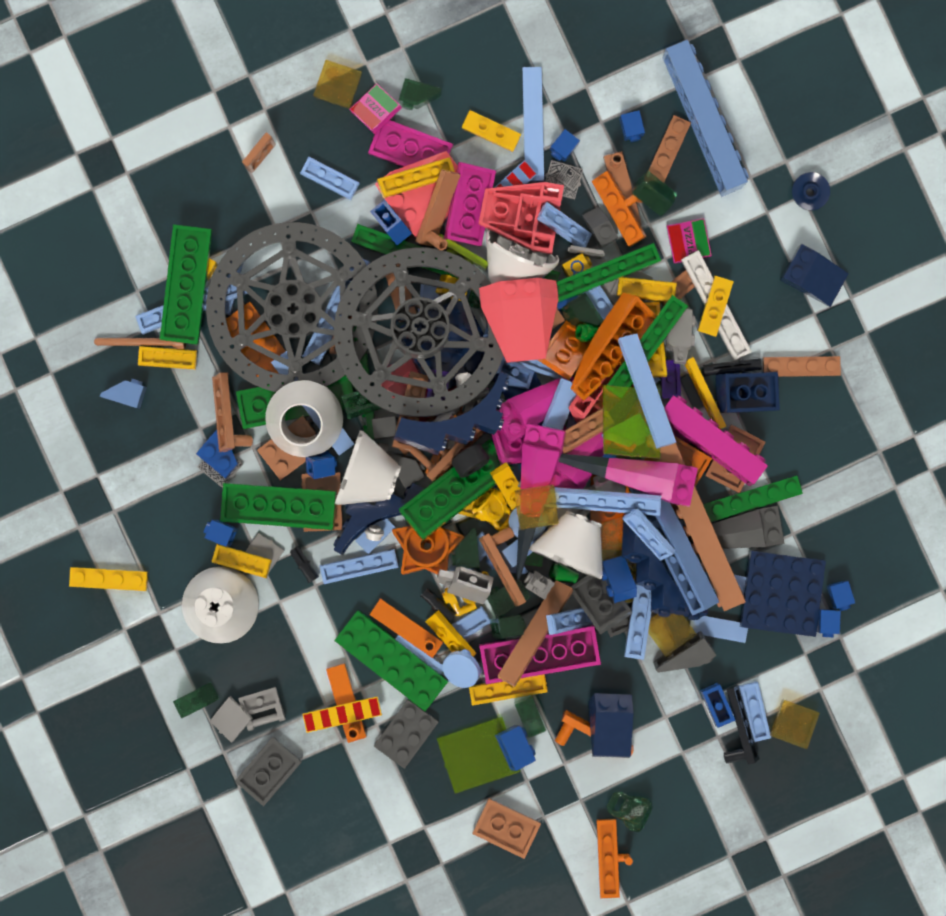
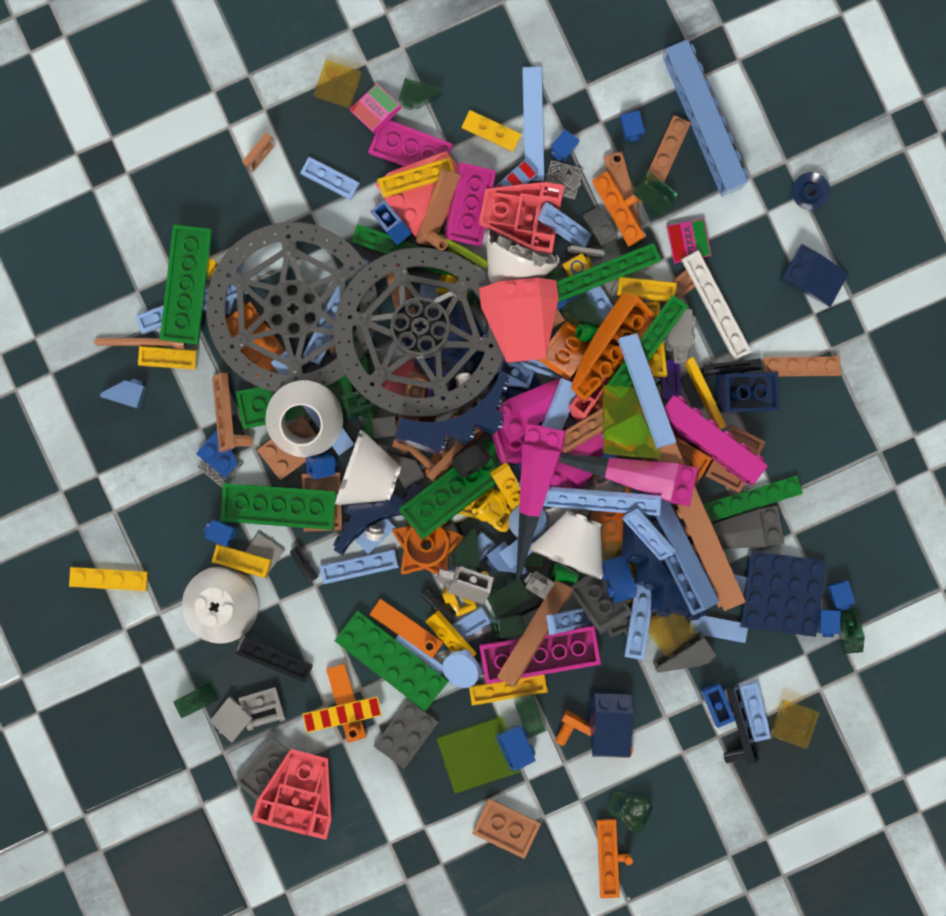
nougat piece [479,527,526,606] -> none
clear yellow plate [514,484,559,530] -> none
yellow plate [697,276,734,337] -> none
none -> black piece [235,635,313,682]
none -> coral wedge [251,749,331,840]
none -> clear green slope [839,608,865,654]

